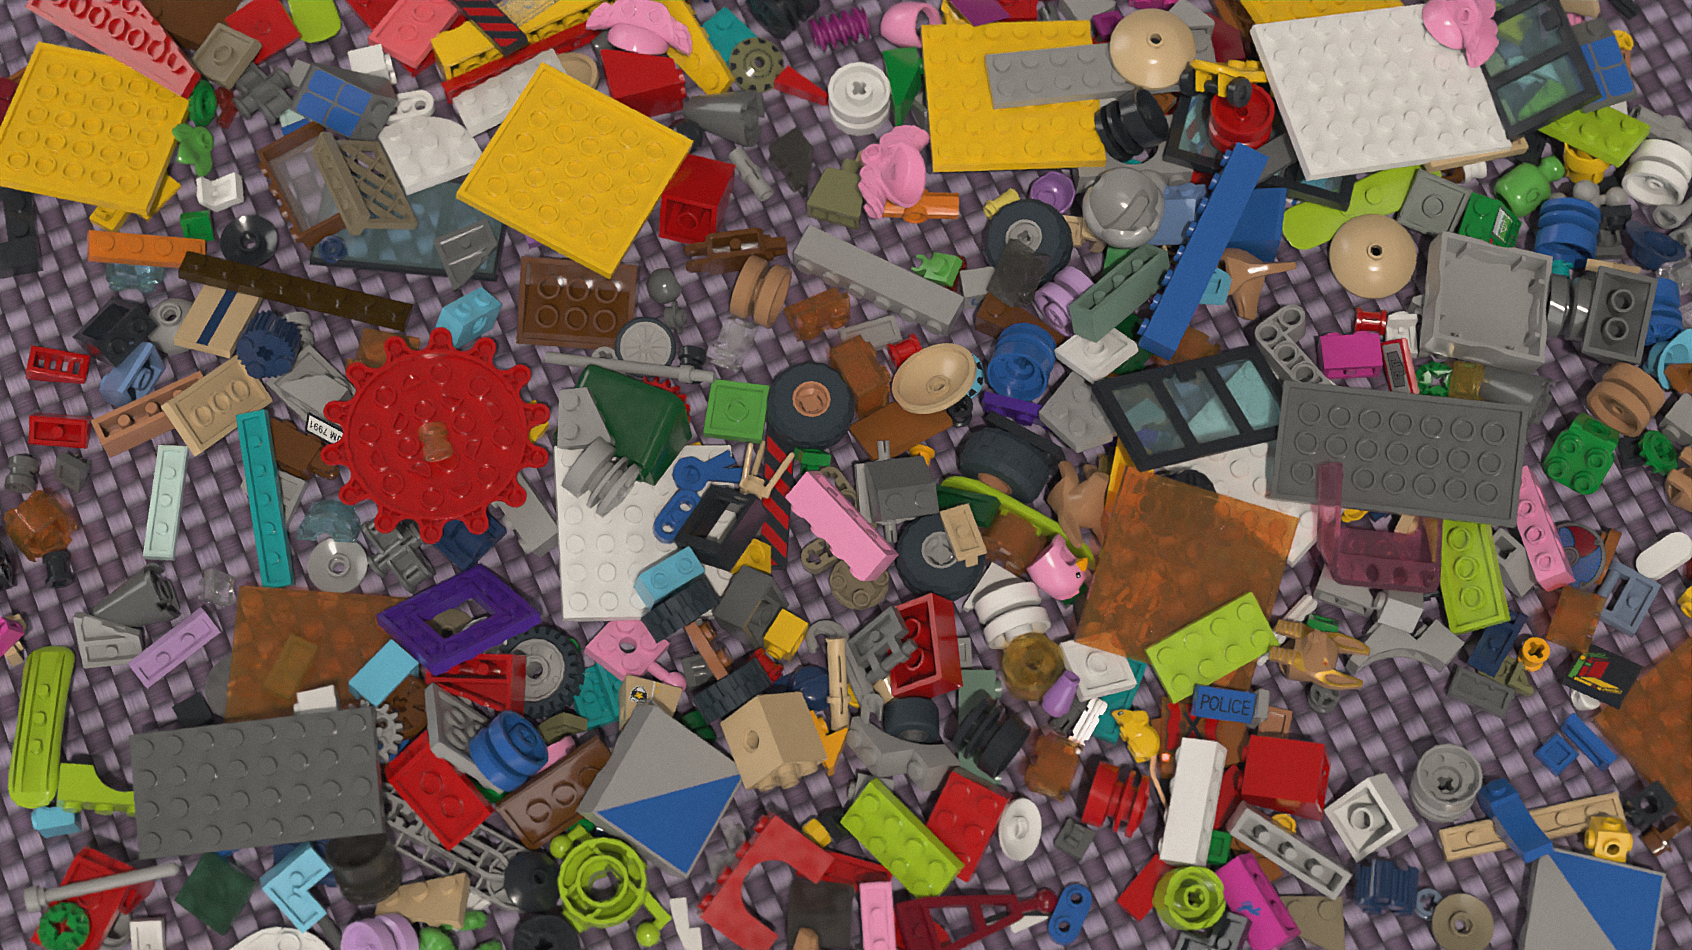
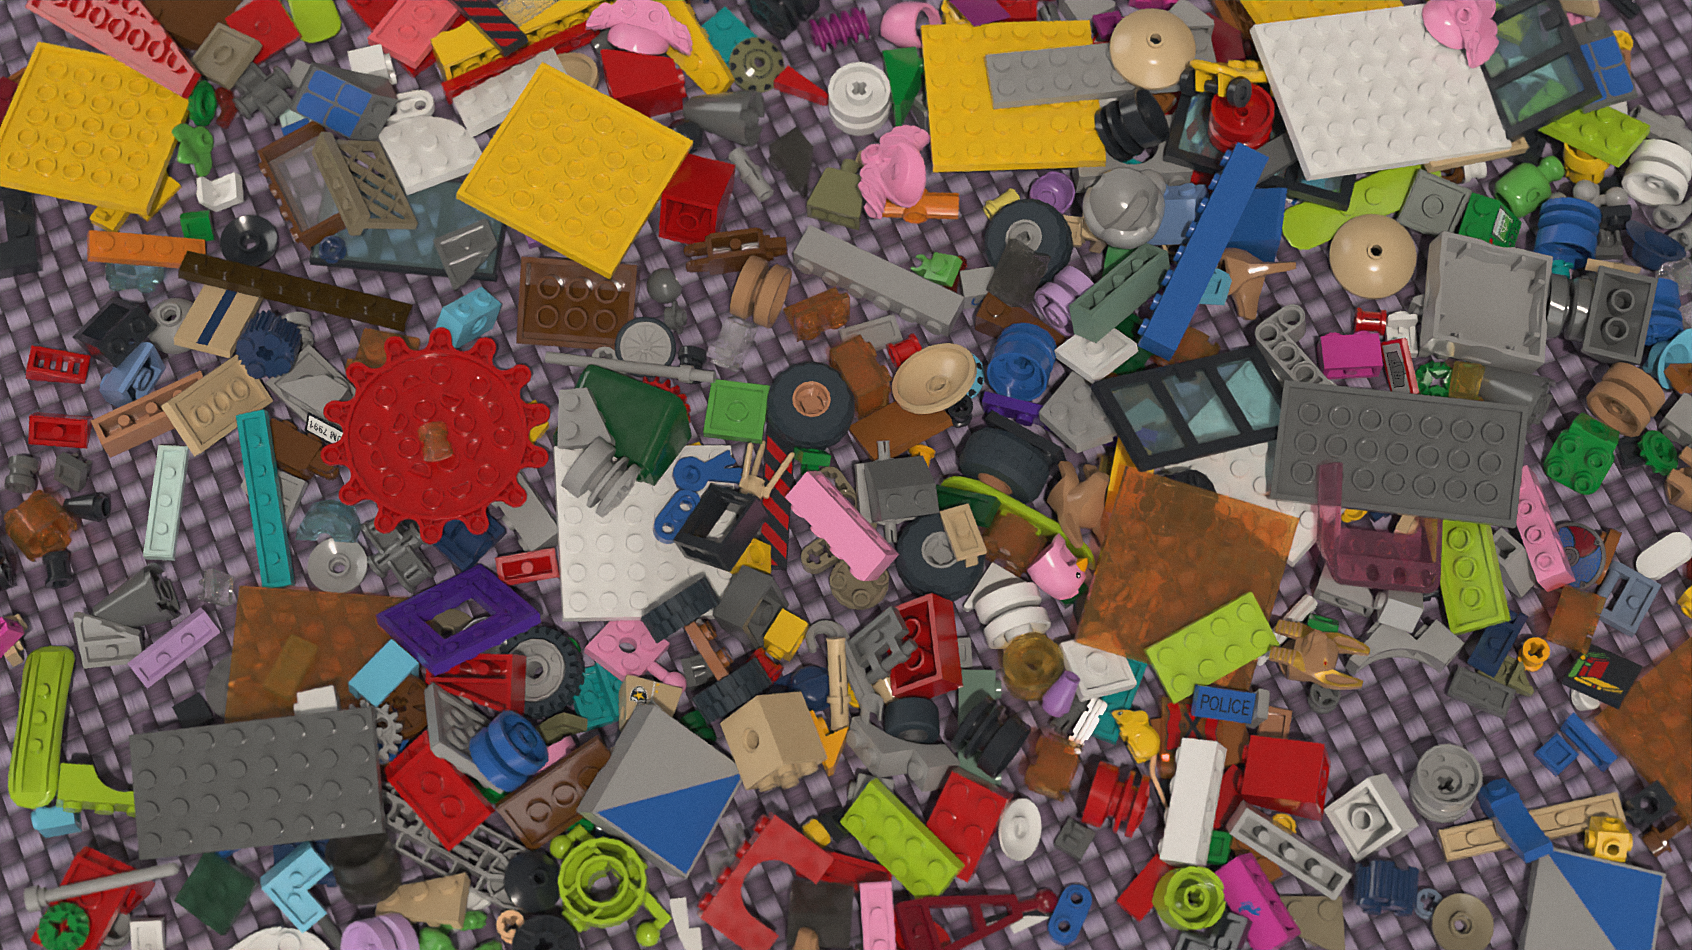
medium azure brick [633,546,706,611] -> none
none -> black cone [63,492,111,522]
none -> red slope [495,547,560,586]
none -> light nougat bush [497,910,525,944]

